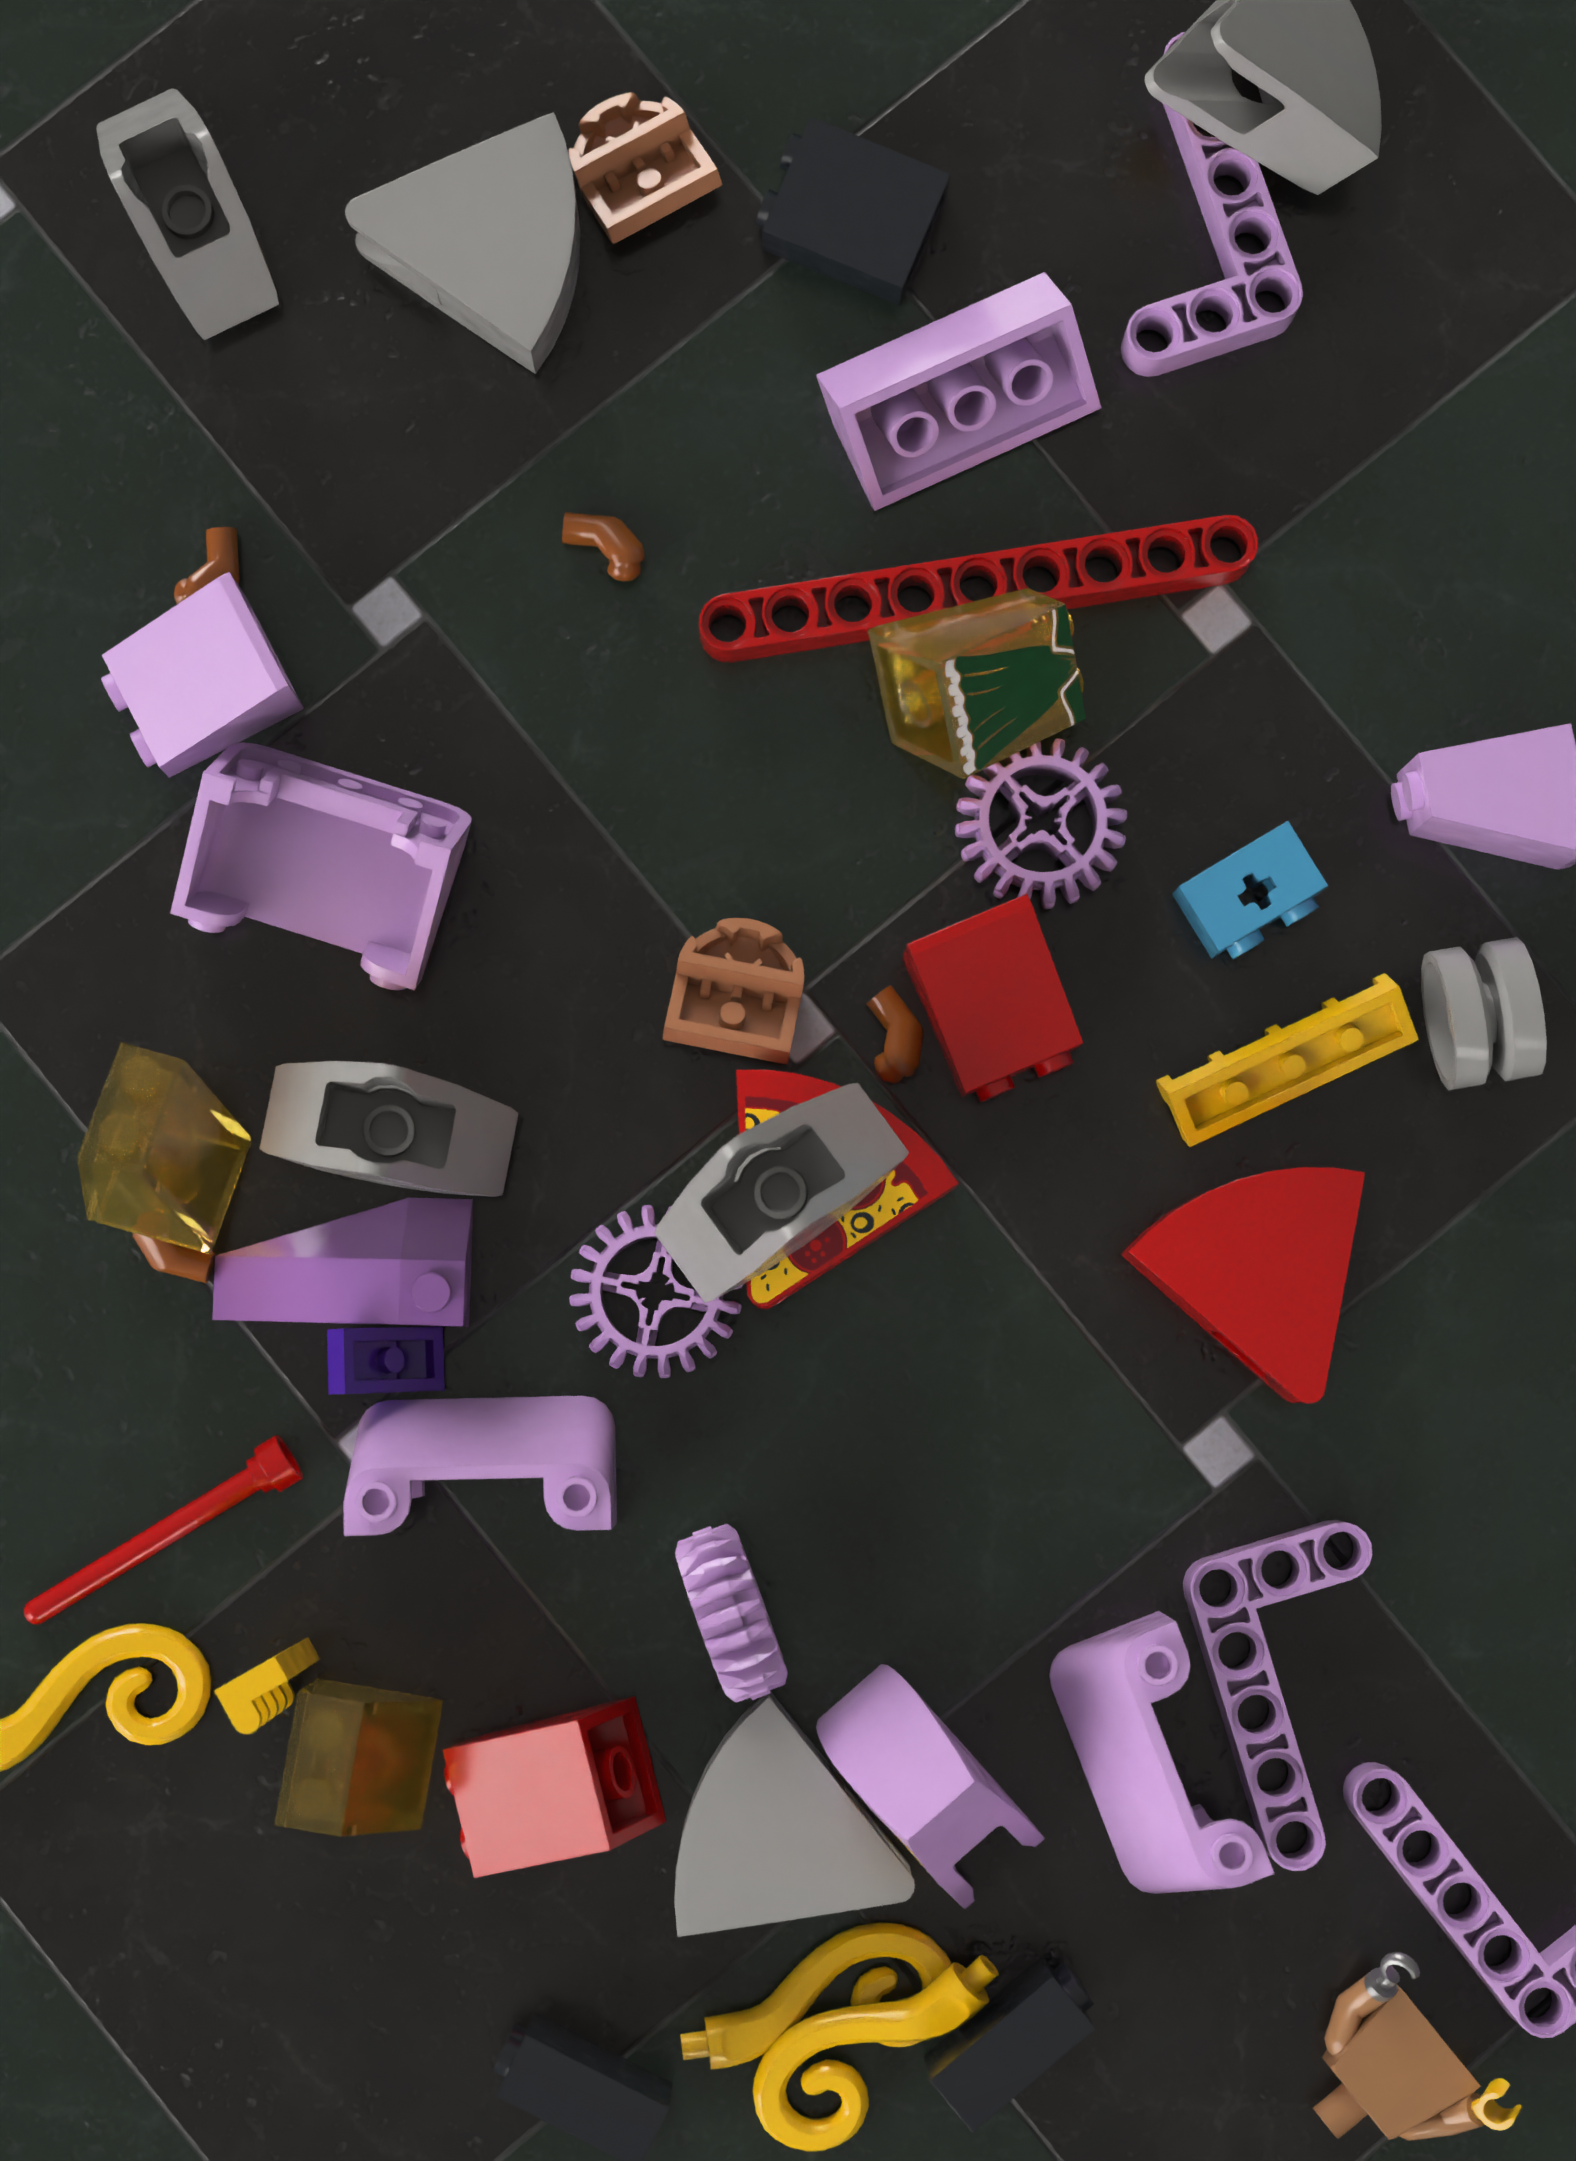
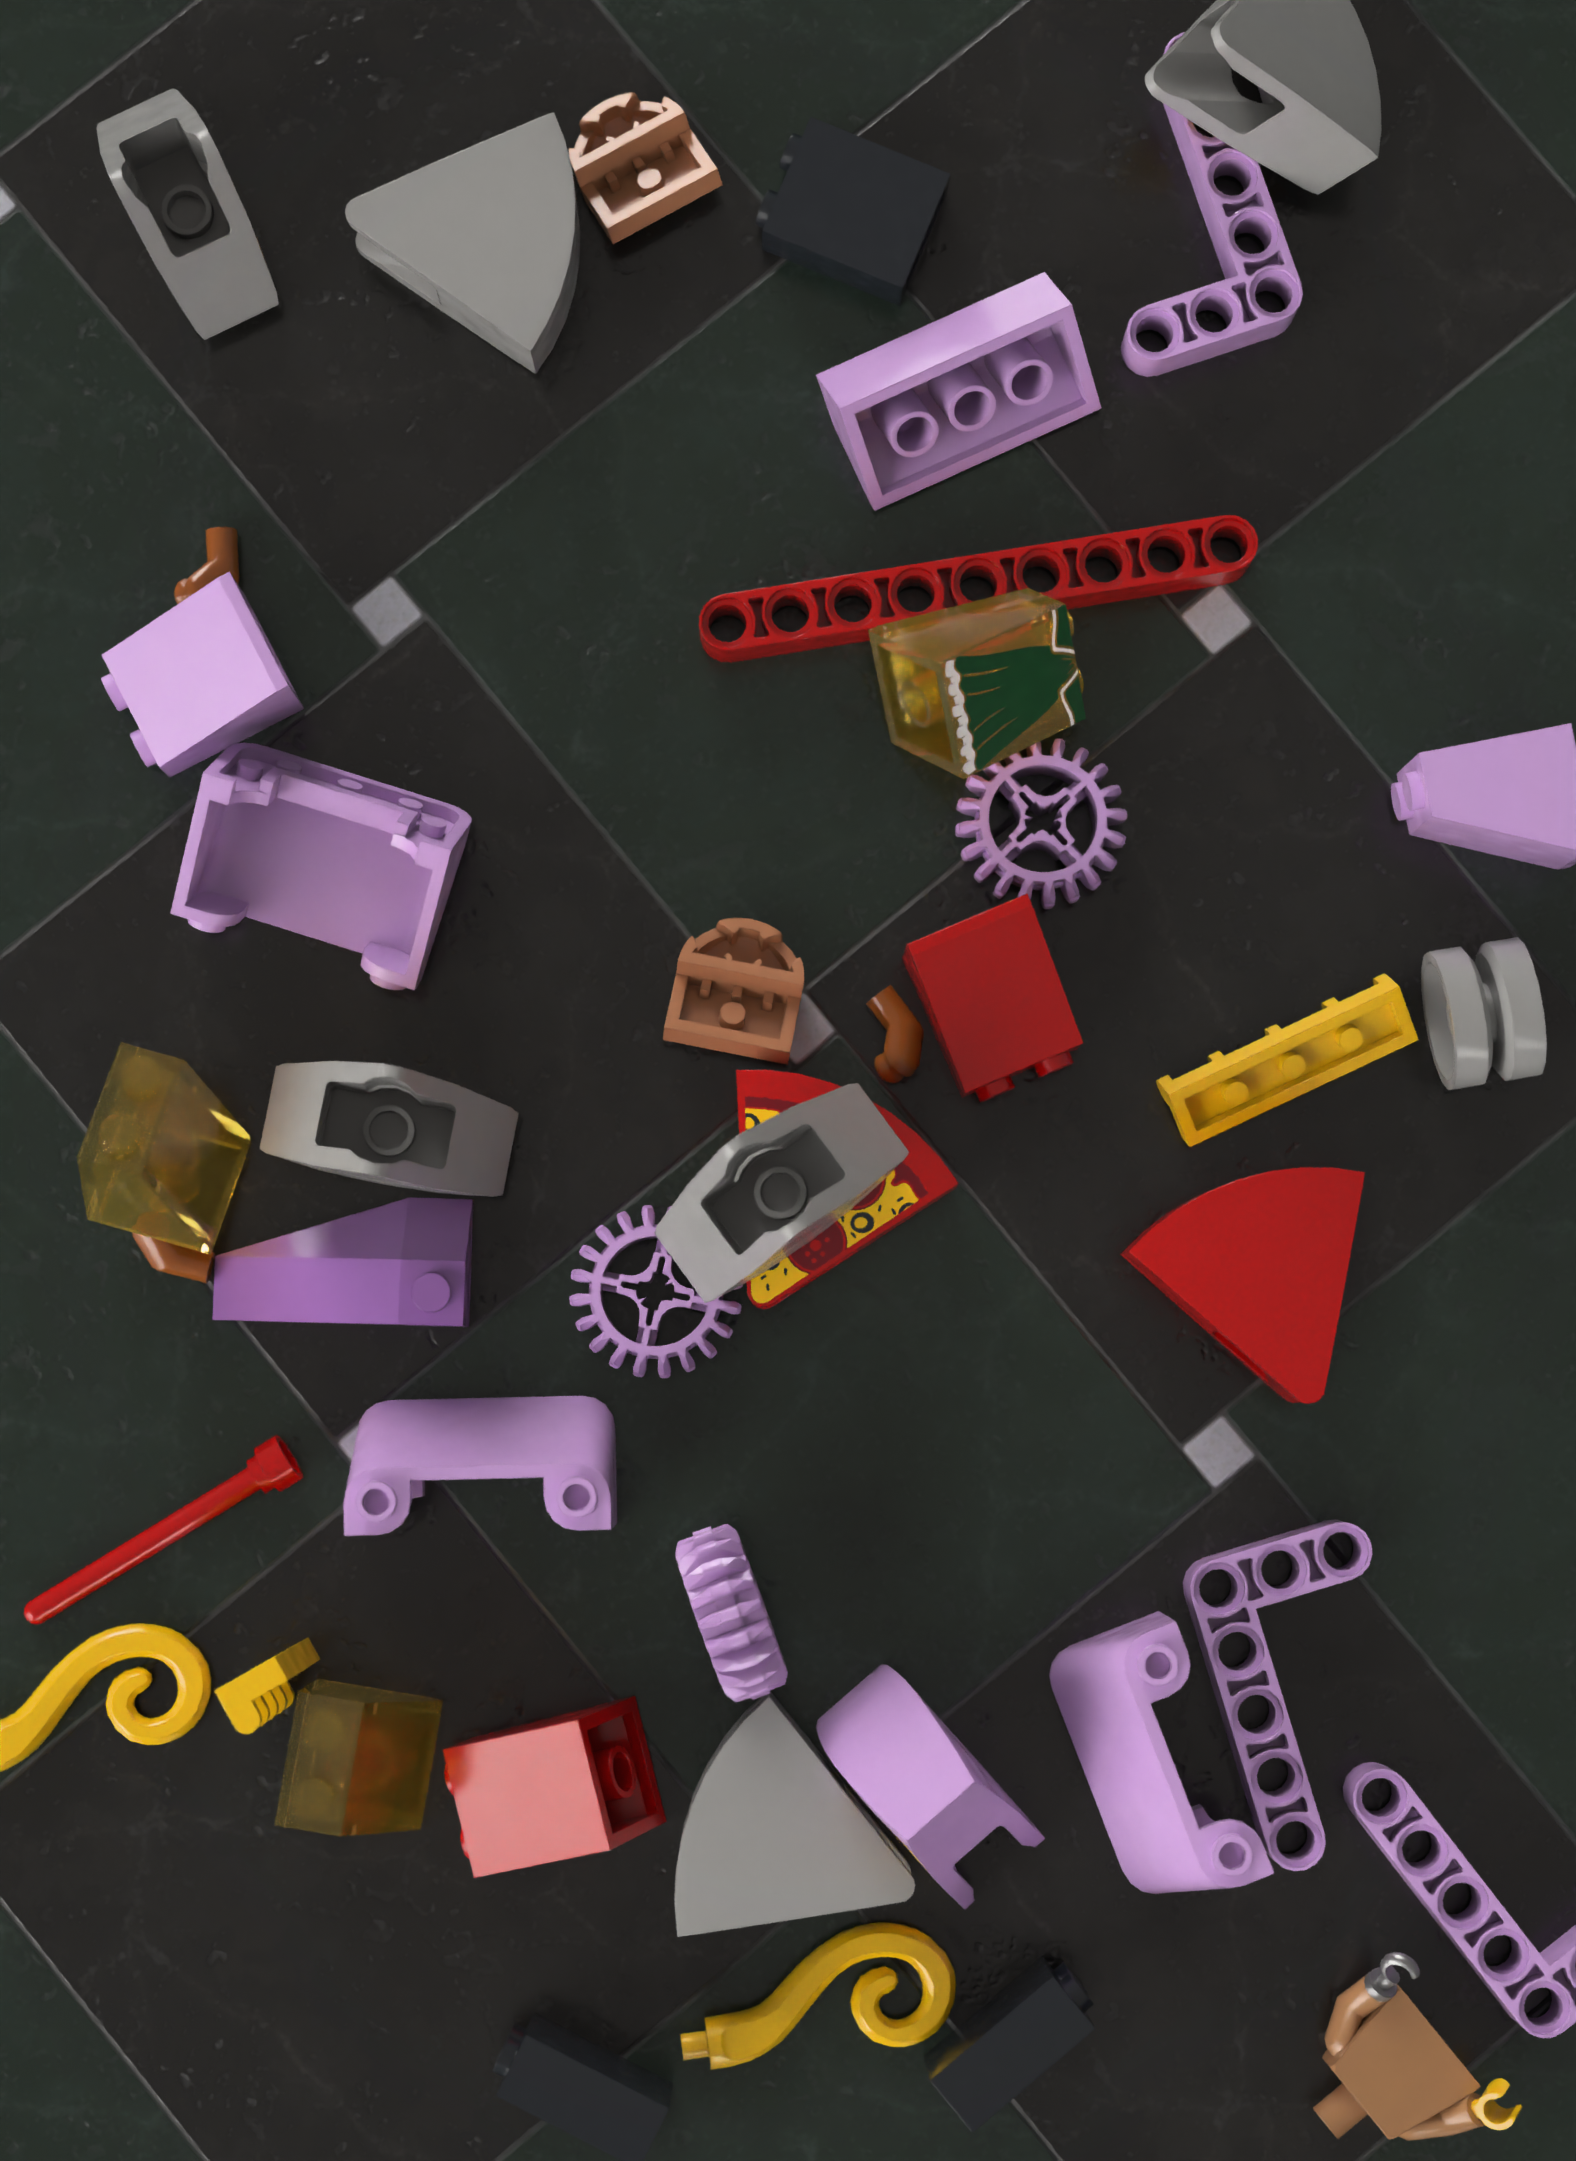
dark purple slope [327,1327,445,1395] -> none
dark orange arm [562,512,645,581] -> none
yellow plant [752,1955,999,2151] -> none
dark azure brick [1172,821,1328,959] -> none

